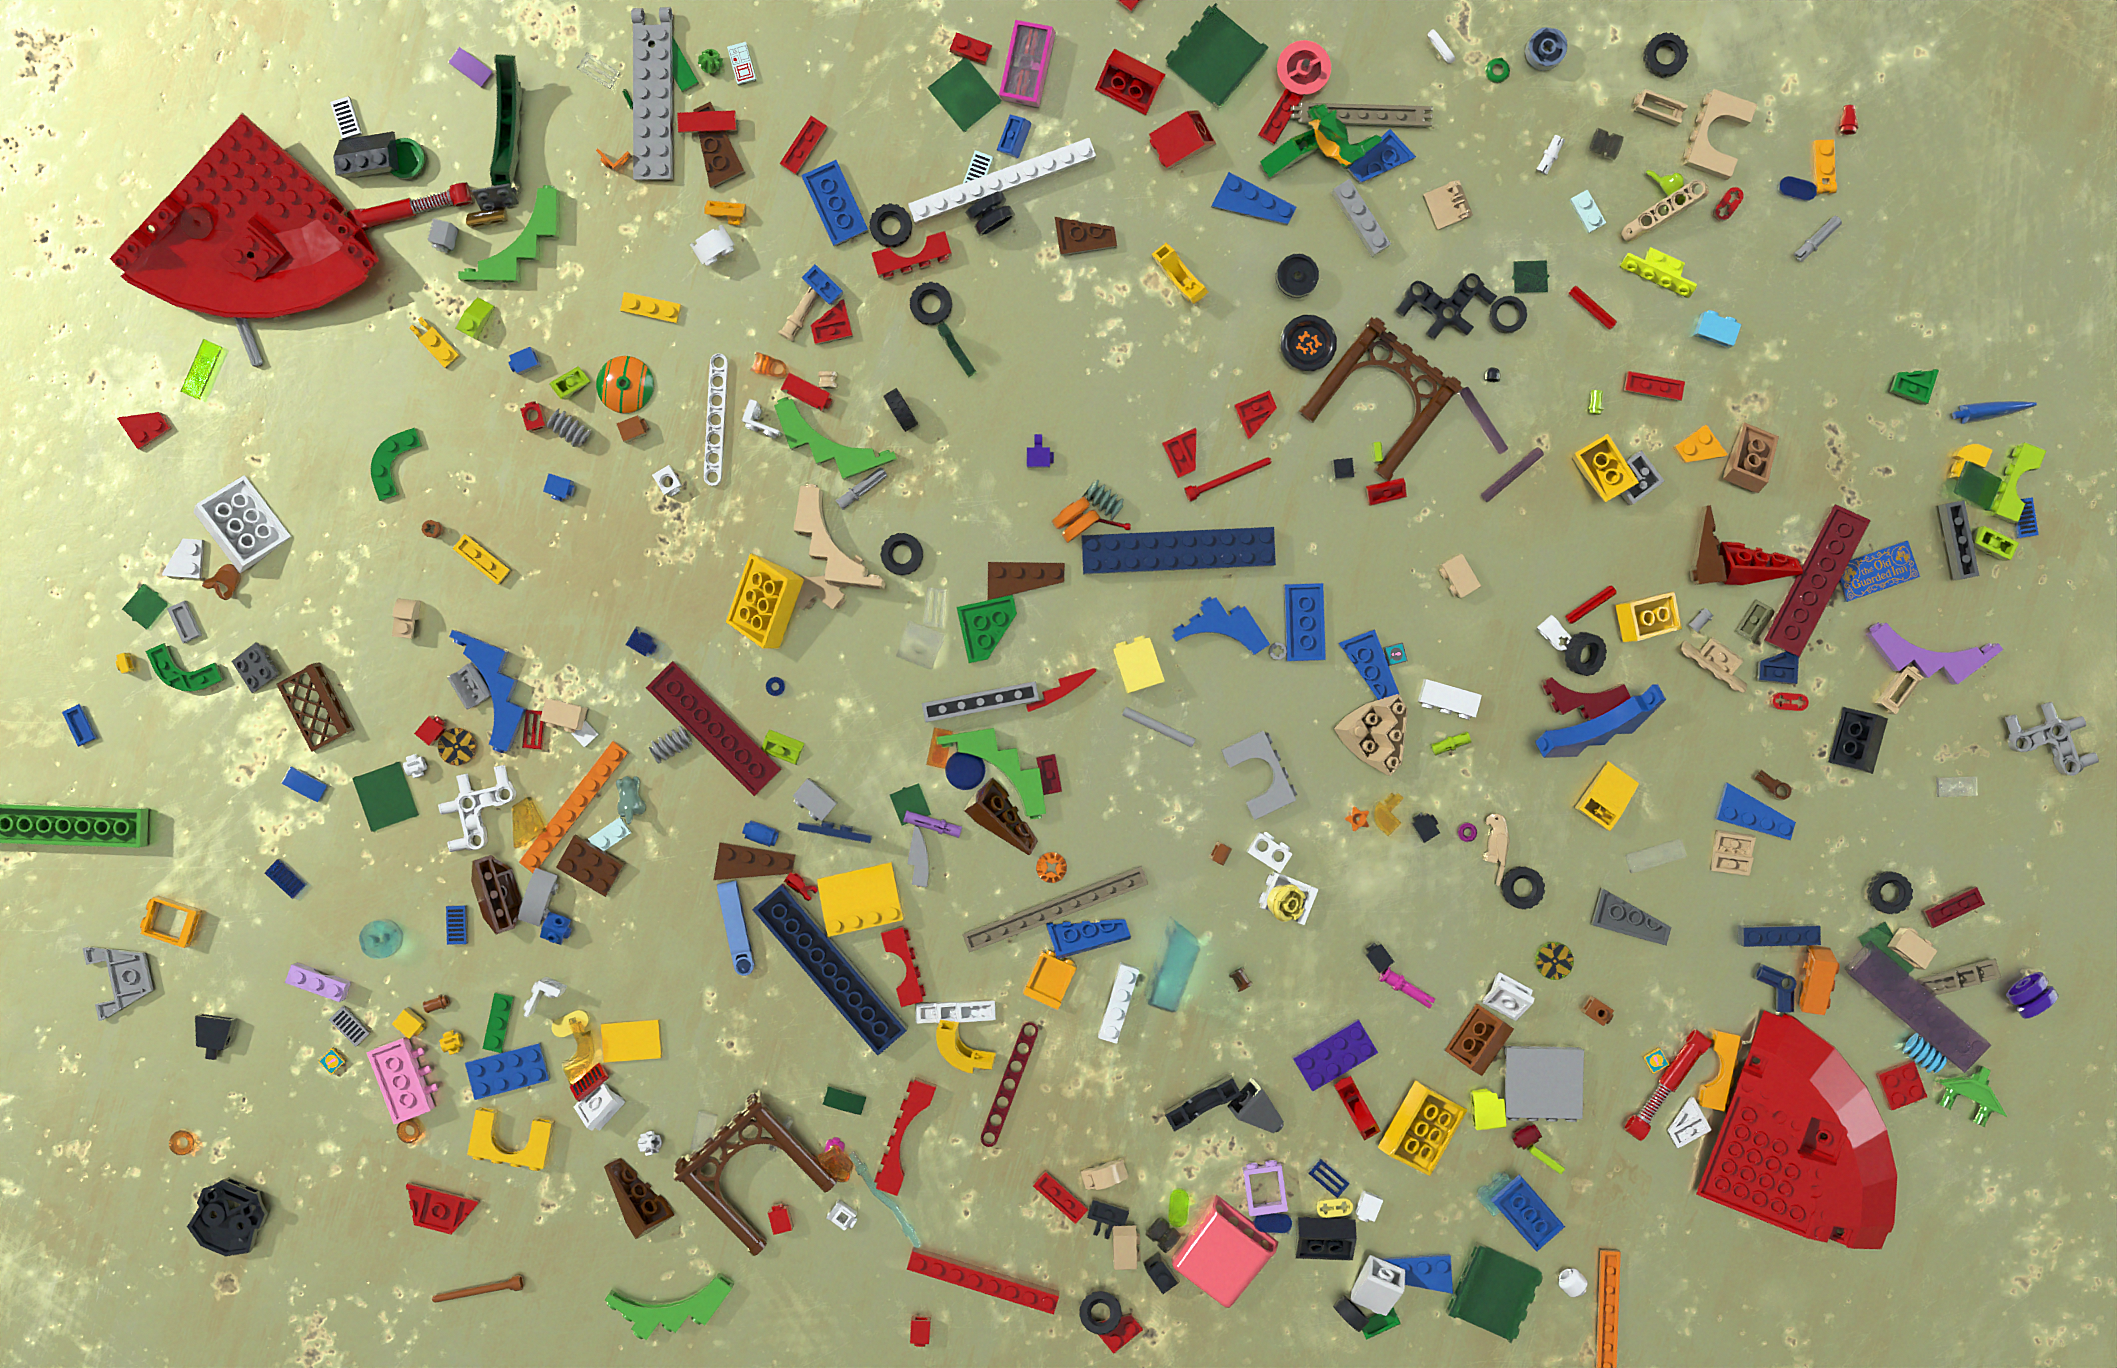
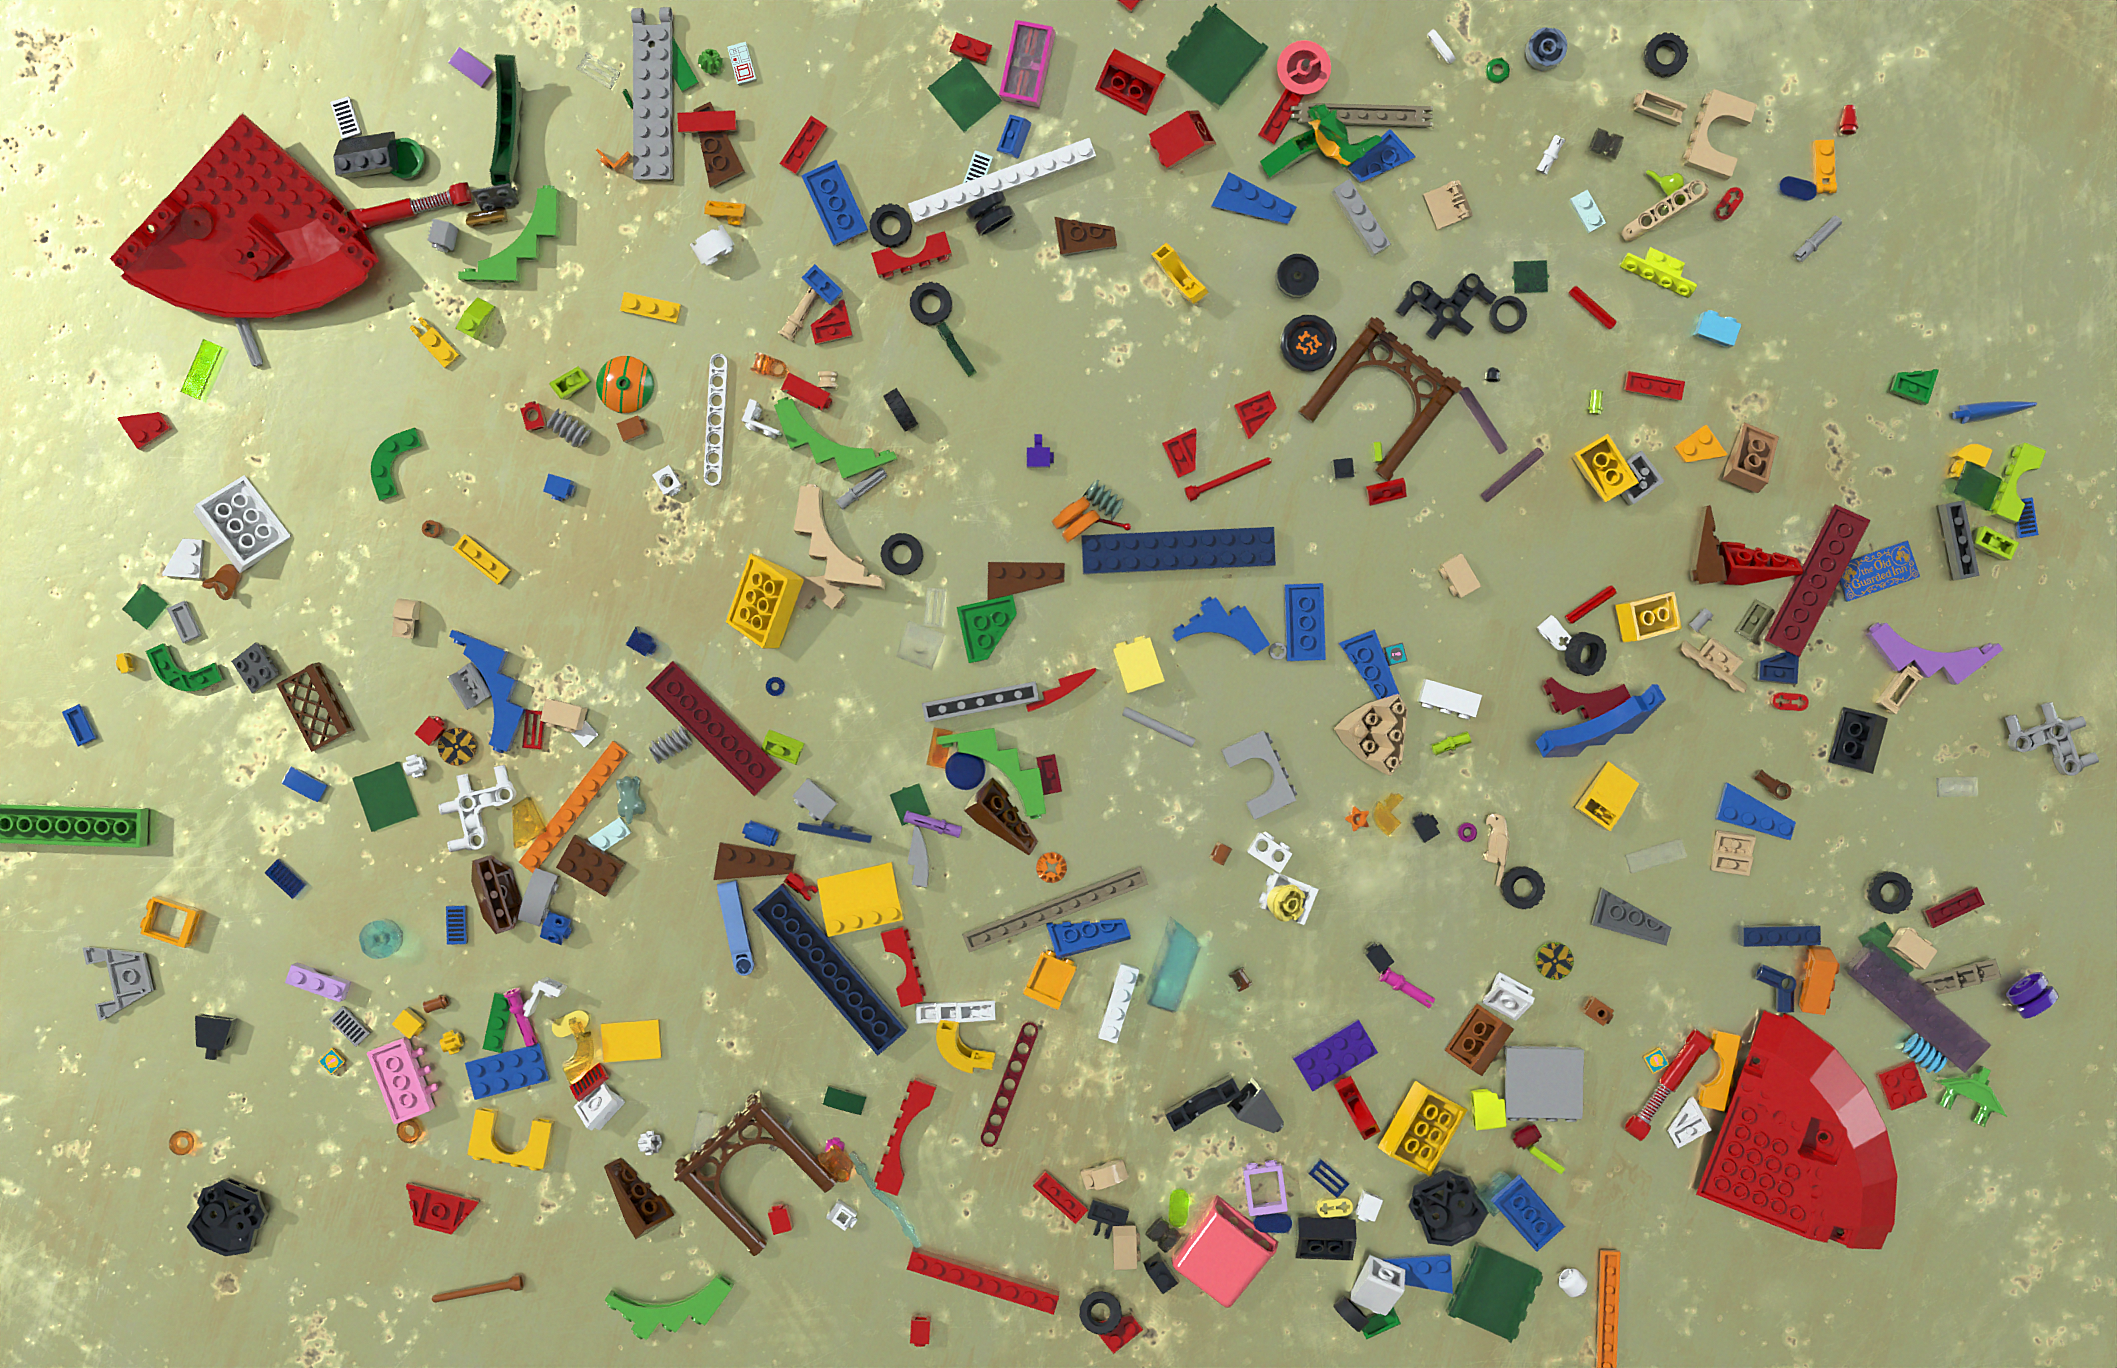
blue brick [508,347,541,375] -> none
none -> dark pink pin [504,988,537,1046]
none -> black brick [1409,1167,1489,1246]

